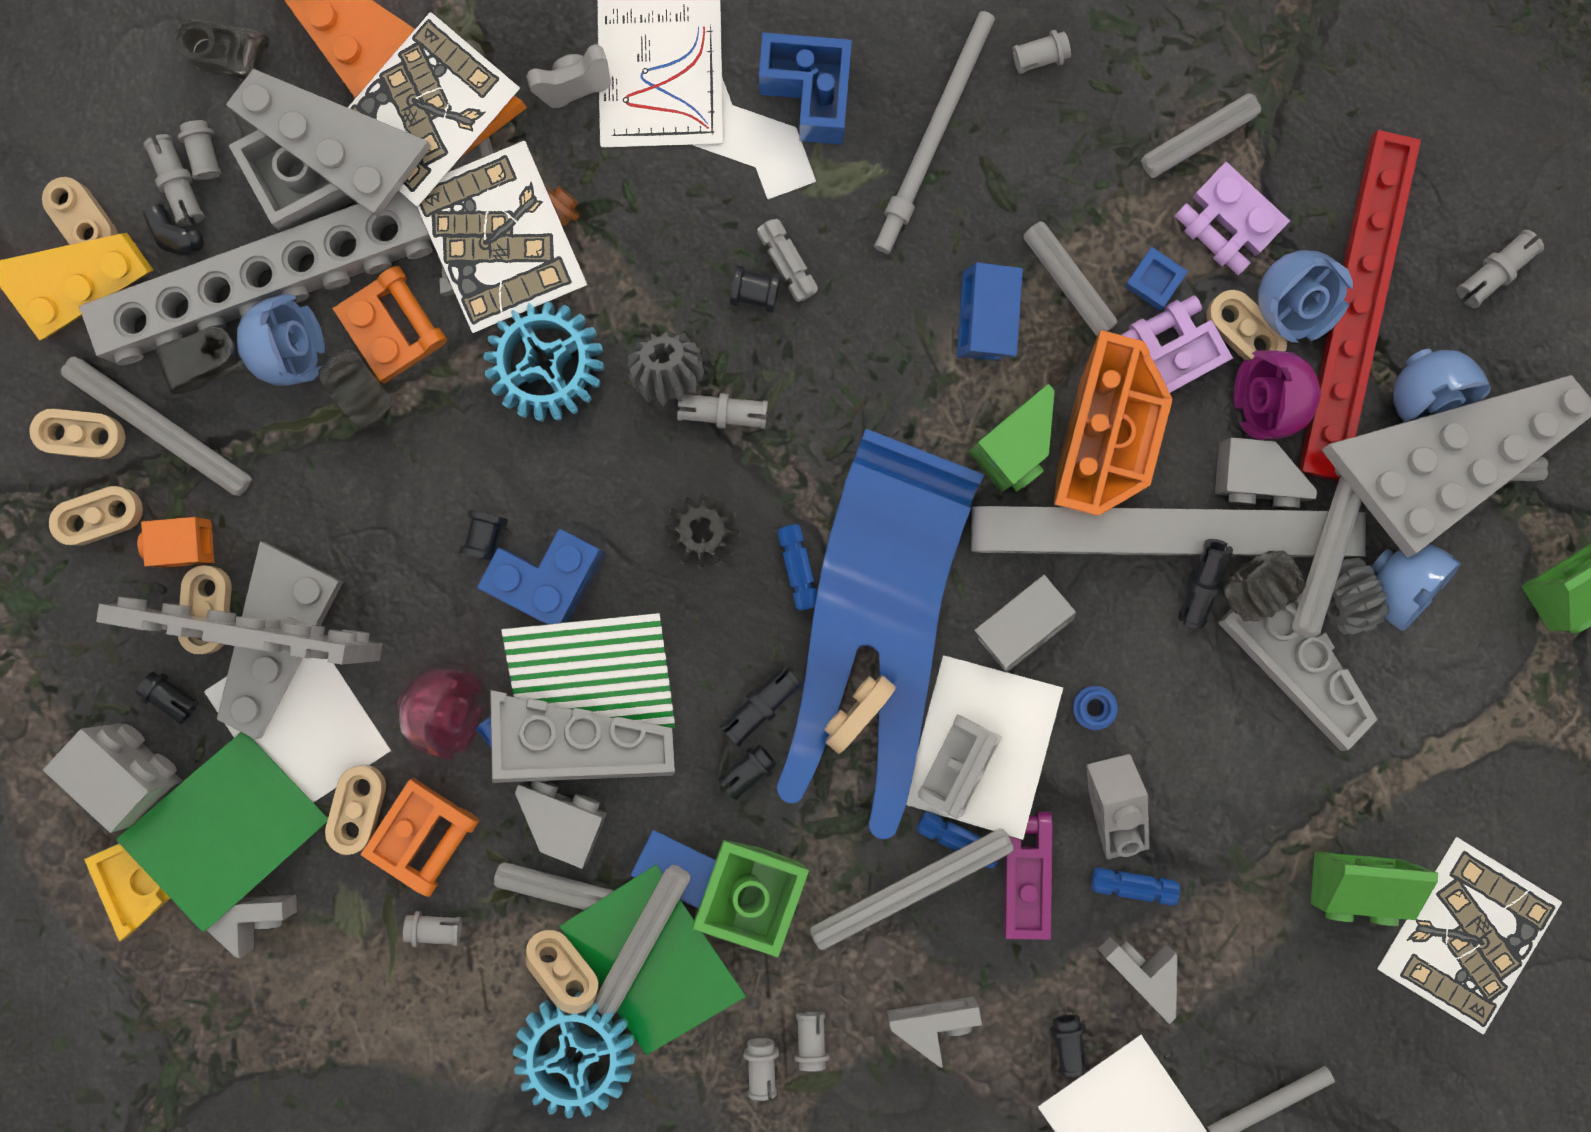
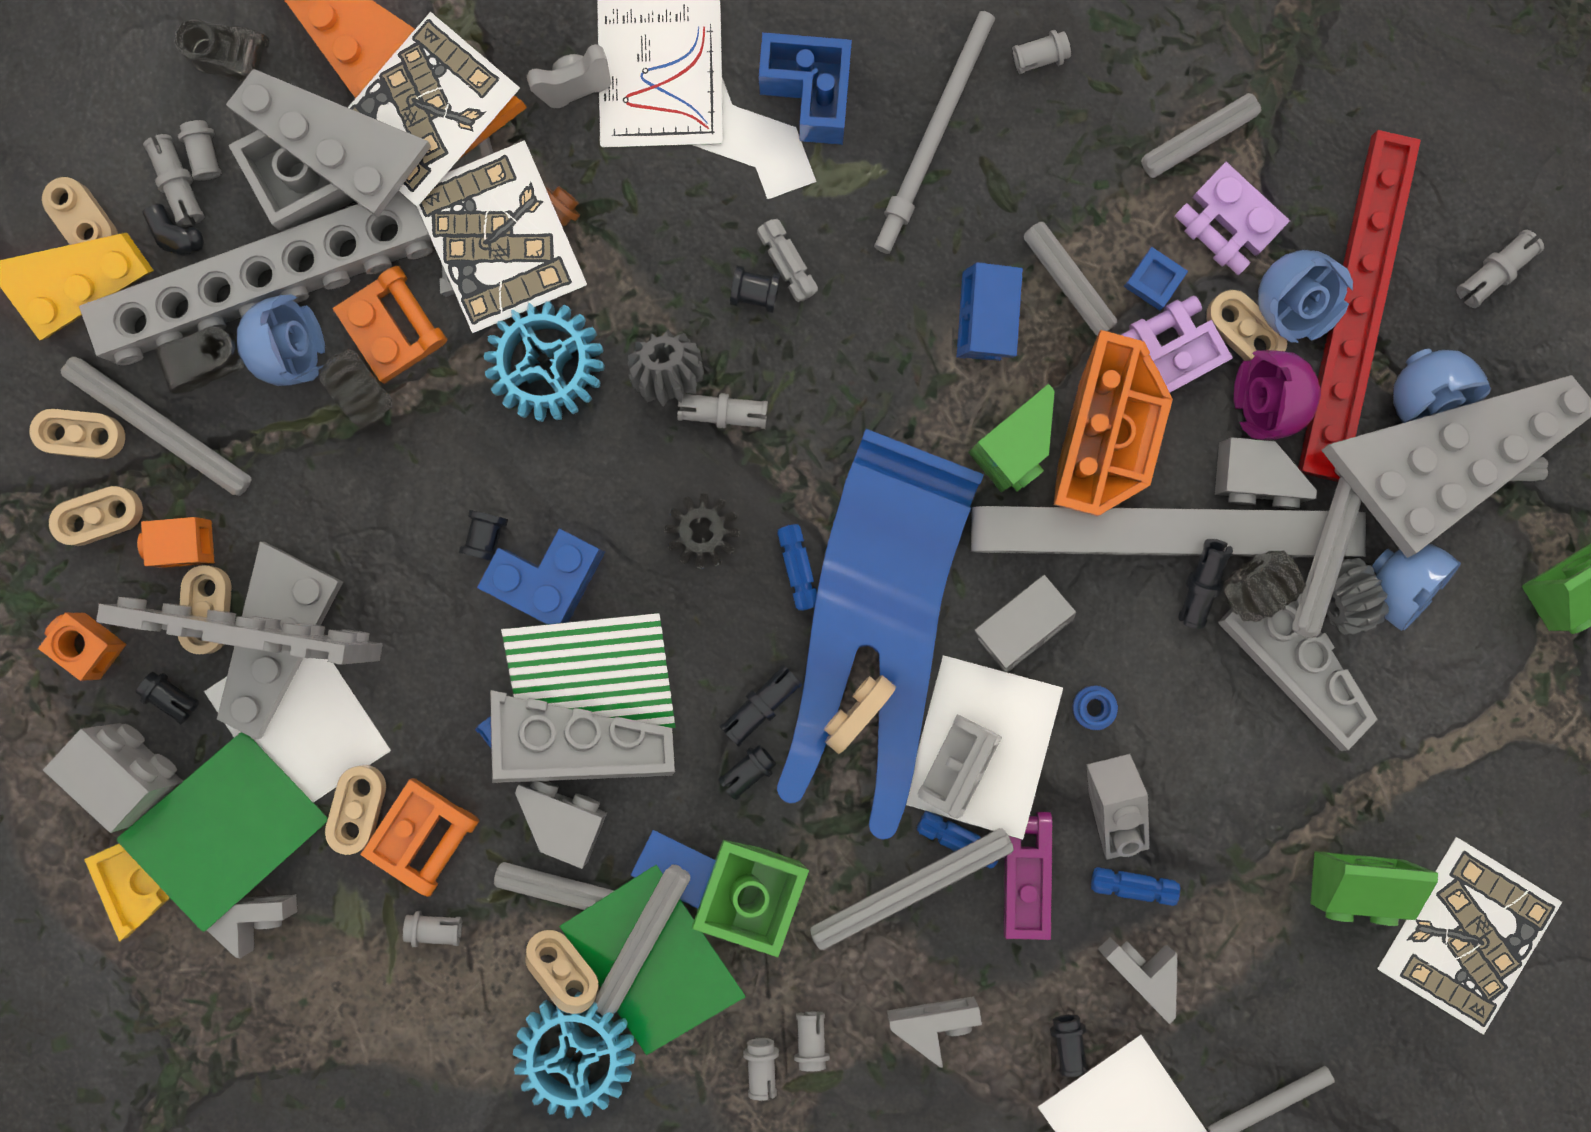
clear pink cylinder [398,667,483,760] -> none
none -> orange brick [38,612,127,681]

